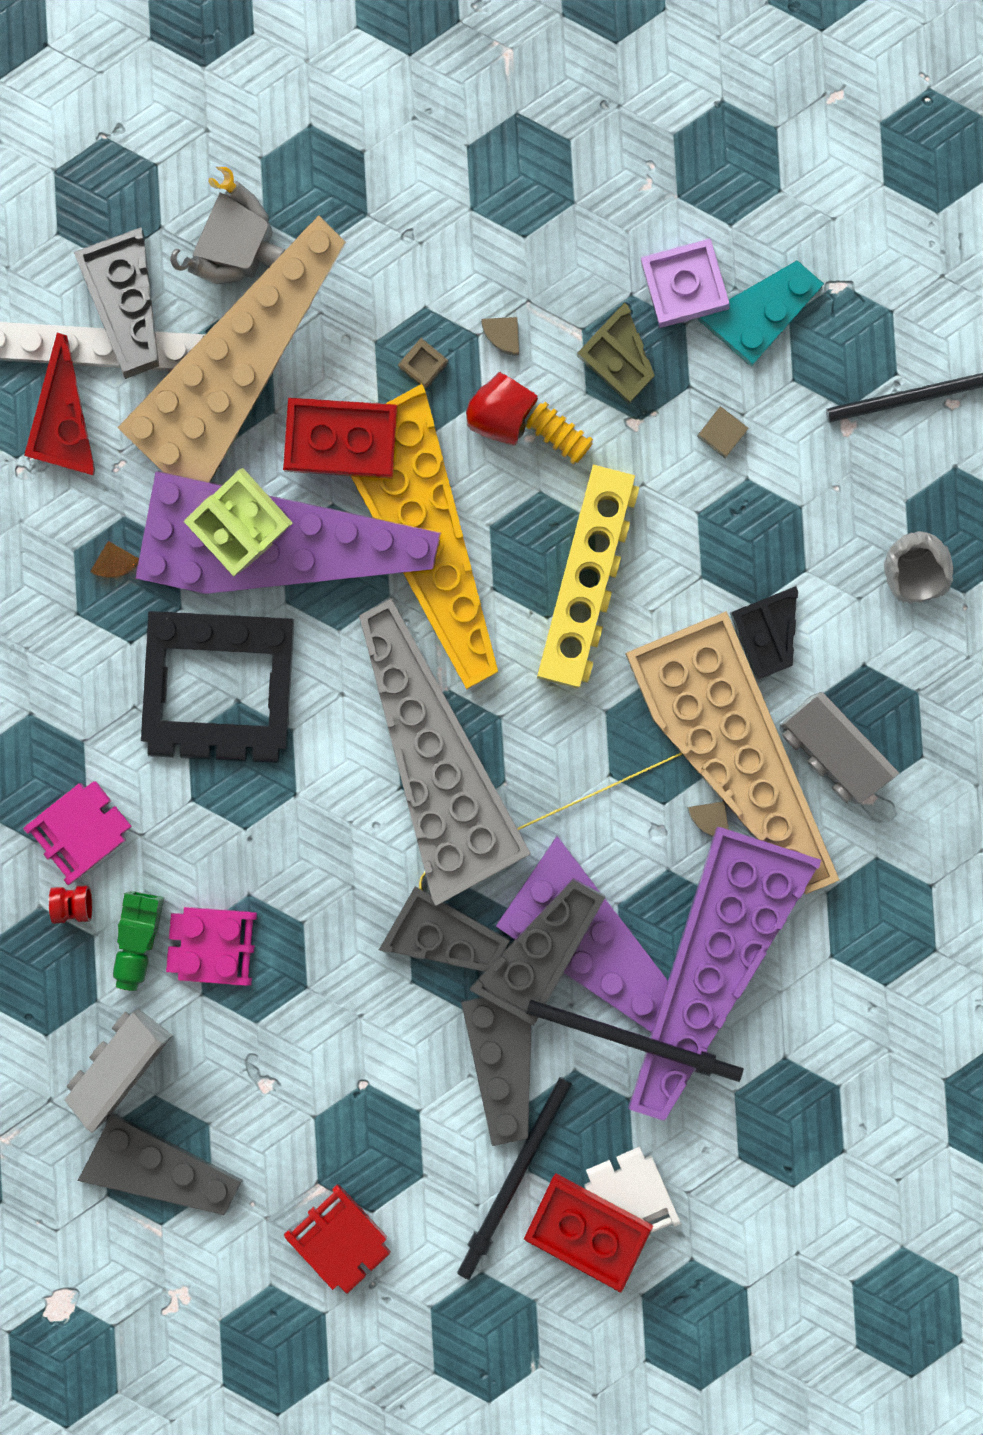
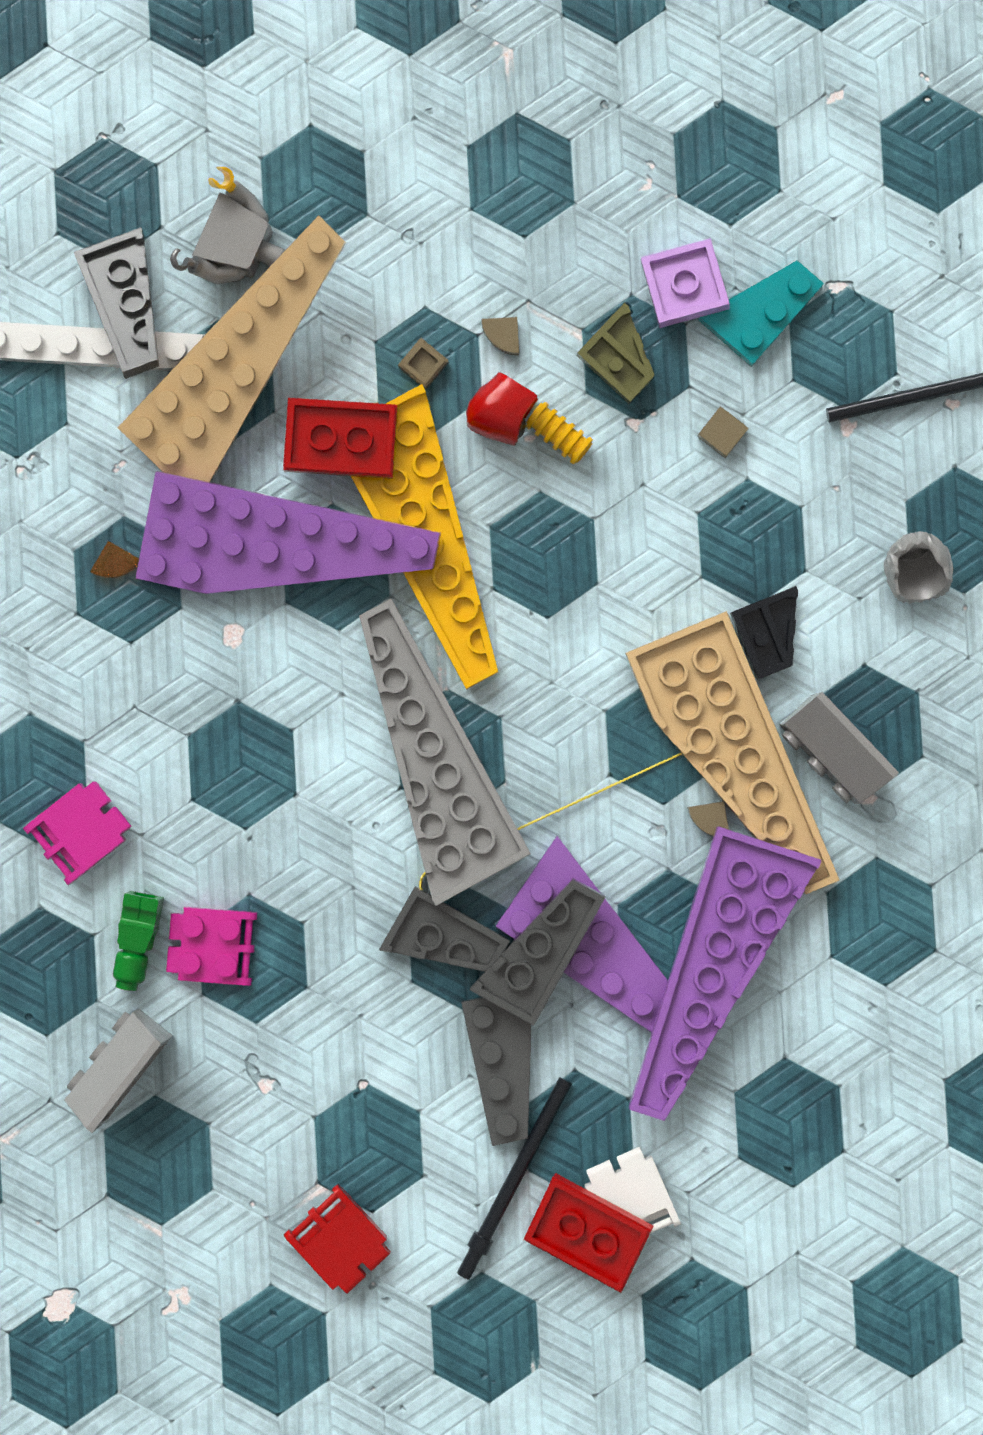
red wing [24,332,95,475] -> none
red wheel [49,886,93,924] -> none
dark grey wing [77,1113,242,1215] -> none
black hinge [141,611,294,763] -> none
yellowish green brick [184,468,293,576] -> none
black bar [526,999,744,1082] -> none
light yellow brick [537,464,639,689] -> none

